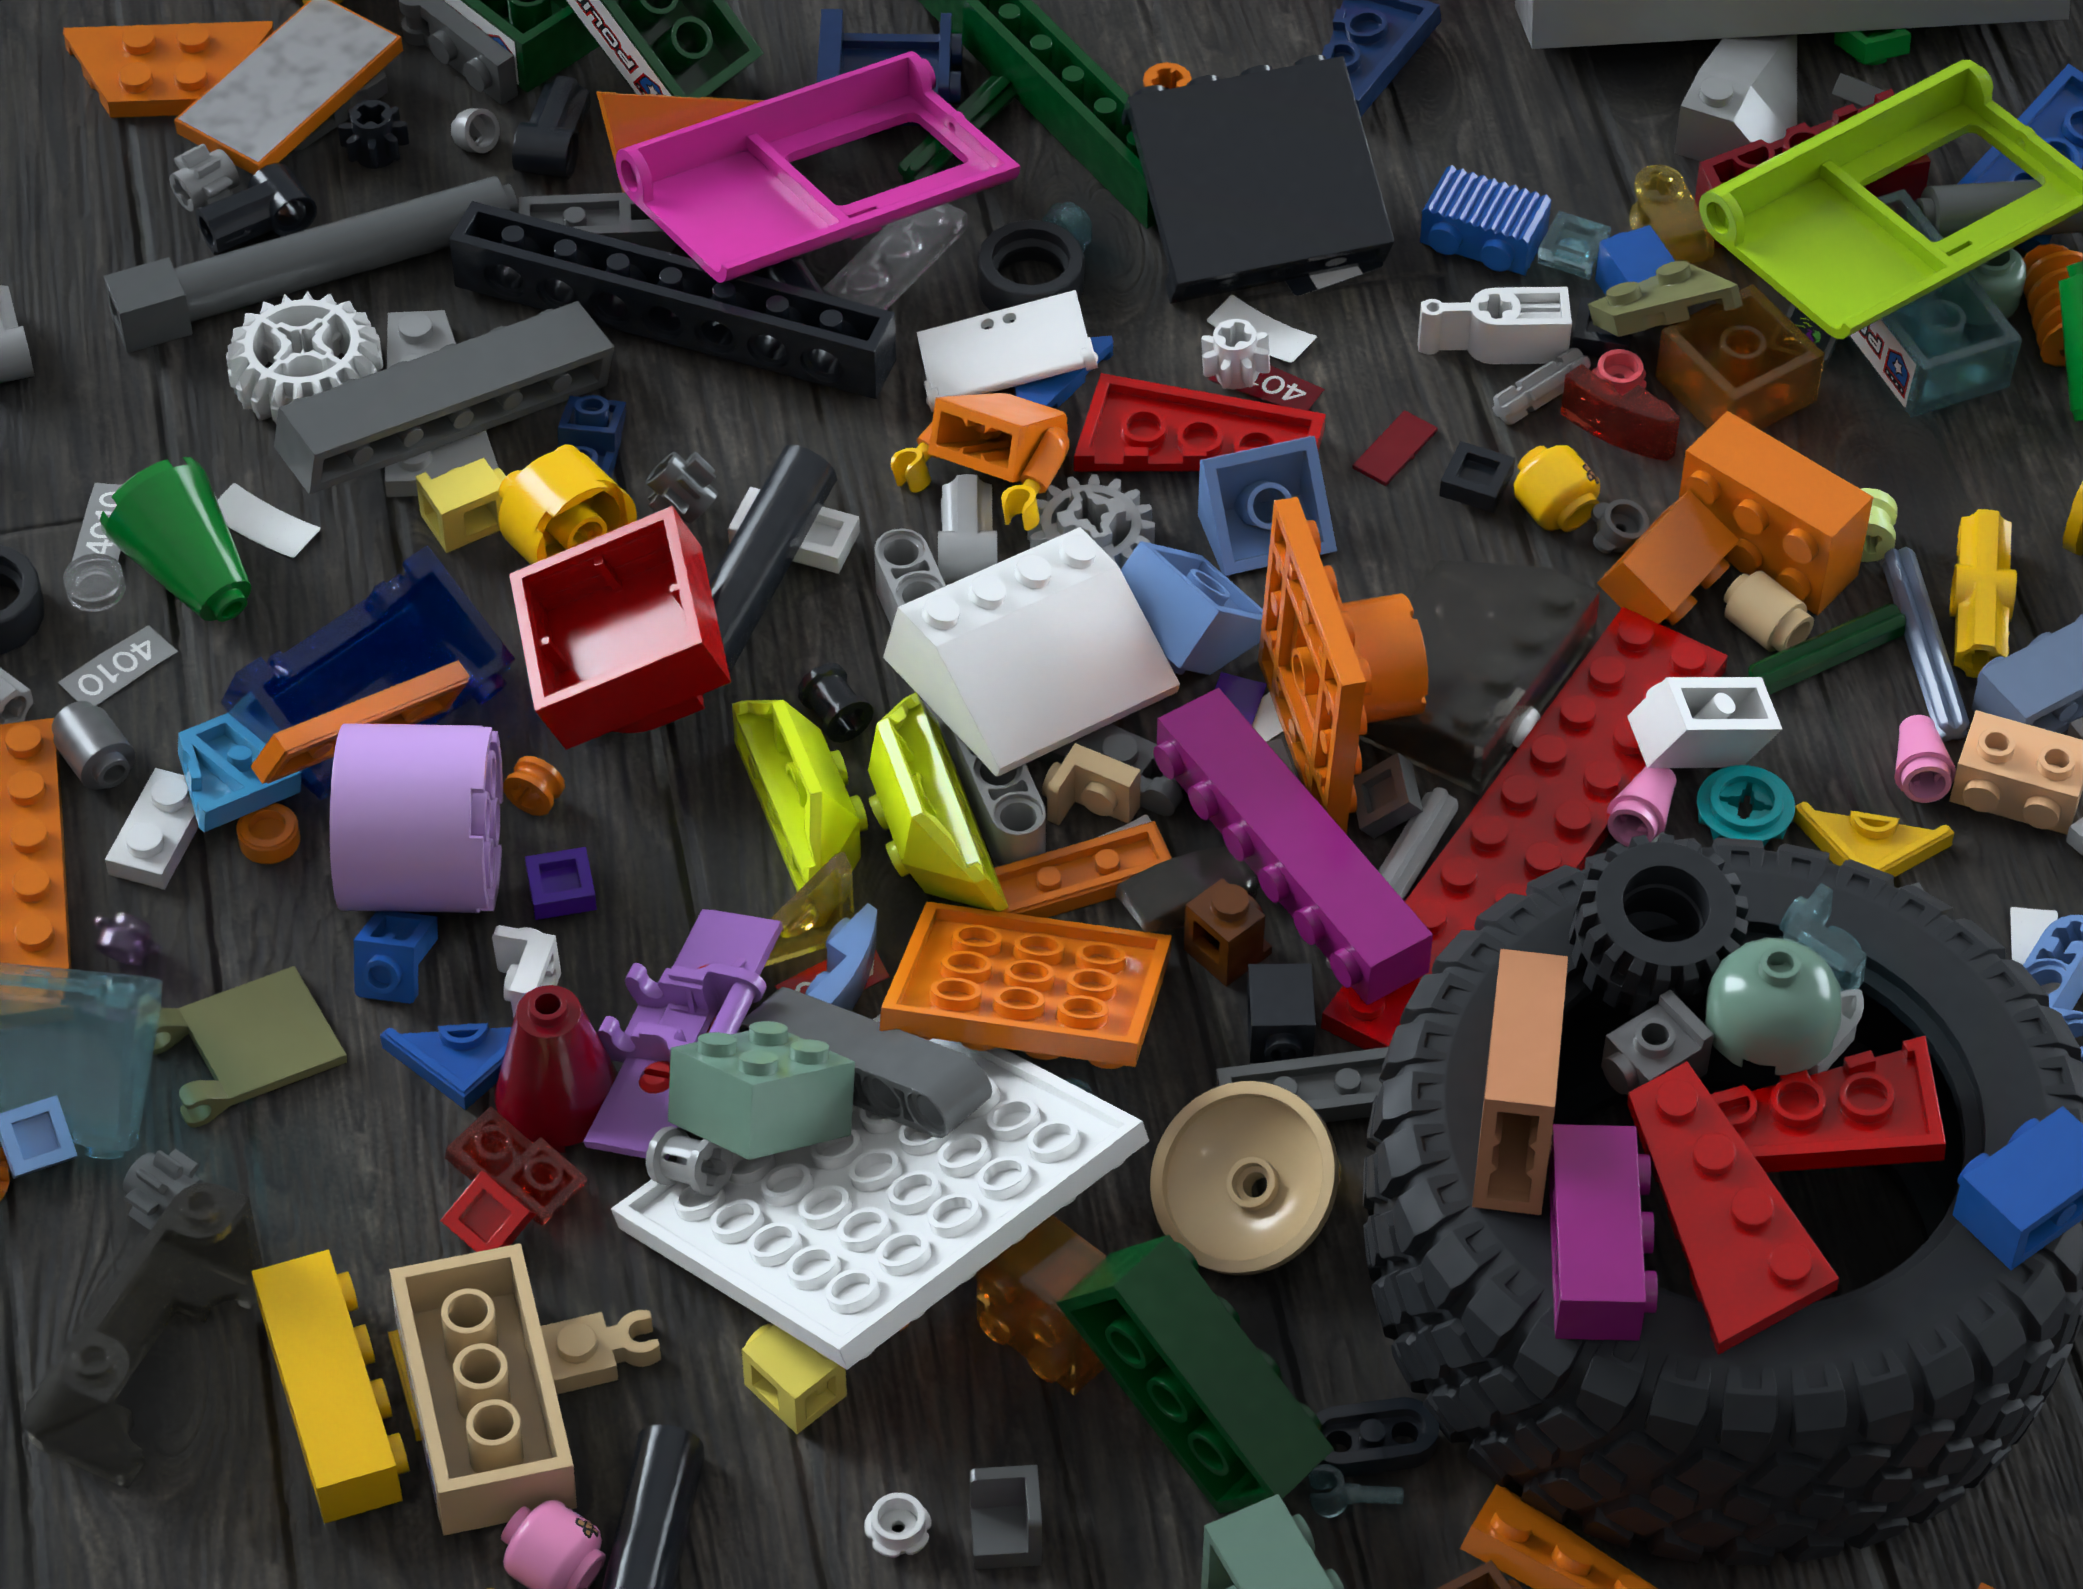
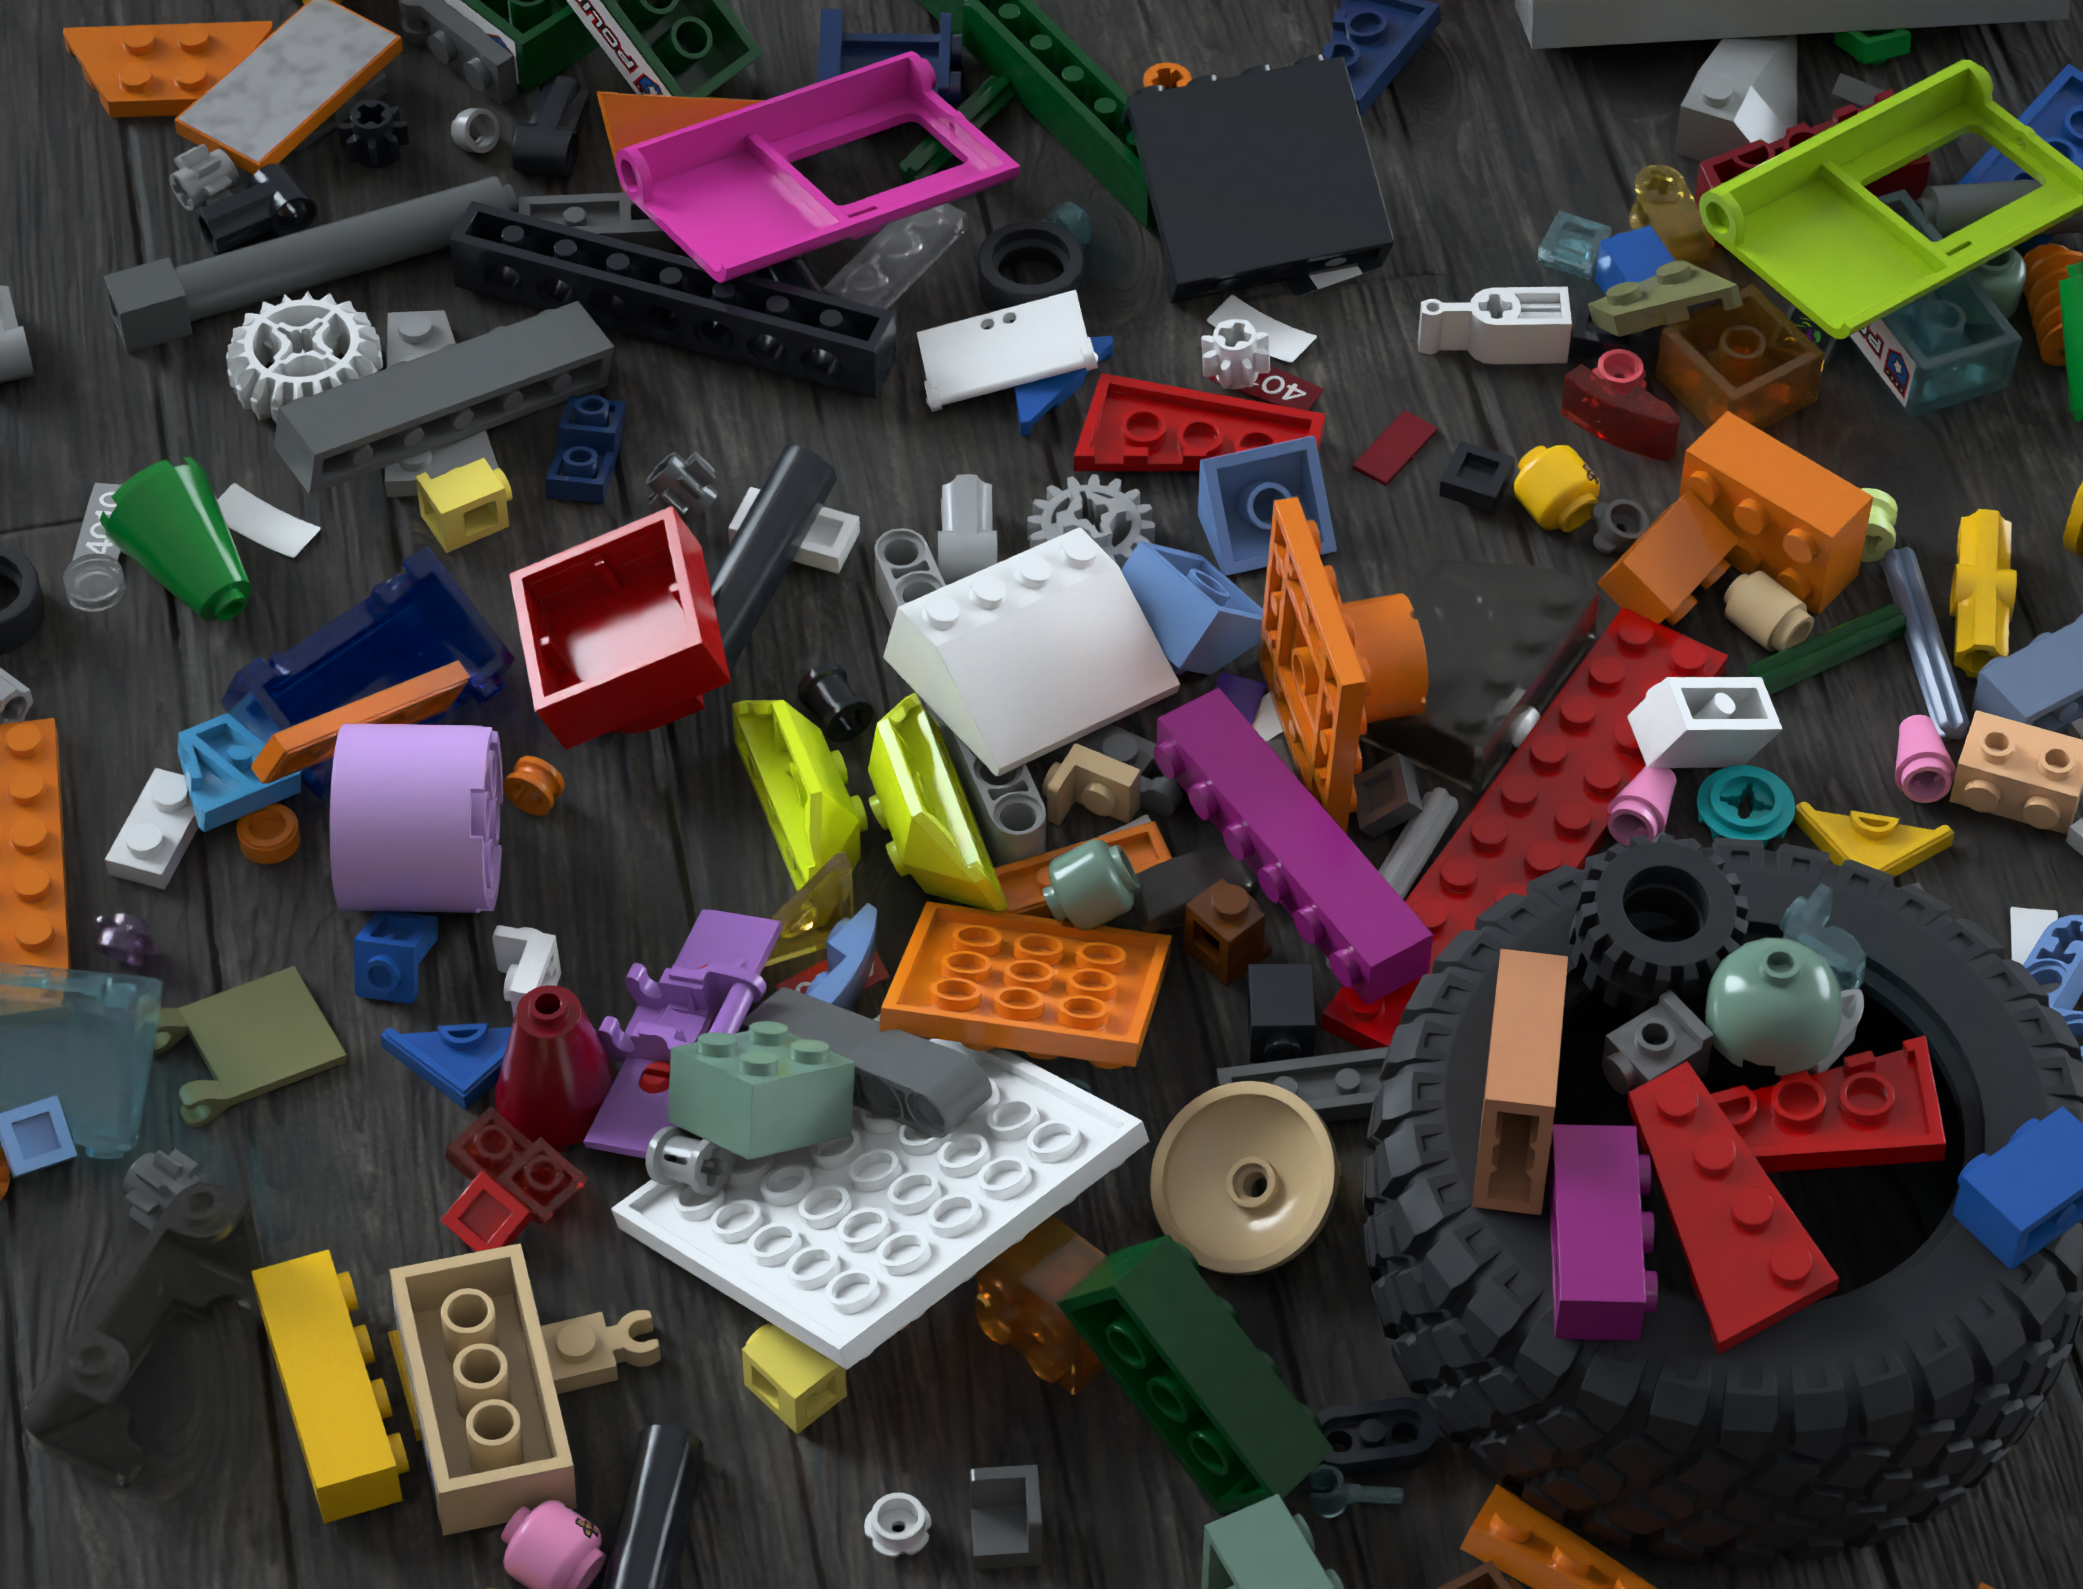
flat silver brick [52,701,135,790] -> none
light grey sticker [58,625,178,706] -> none
yellow brick [499,444,637,565] -> none
dark purple plate [525,847,597,920] -> none
orange torso [891,393,1069,531] -> none
blue brick [1420,165,1551,276] -> none
light grey axle [1492,348,1591,425] -> none
none -> sand green head [1042,839,1140,931]

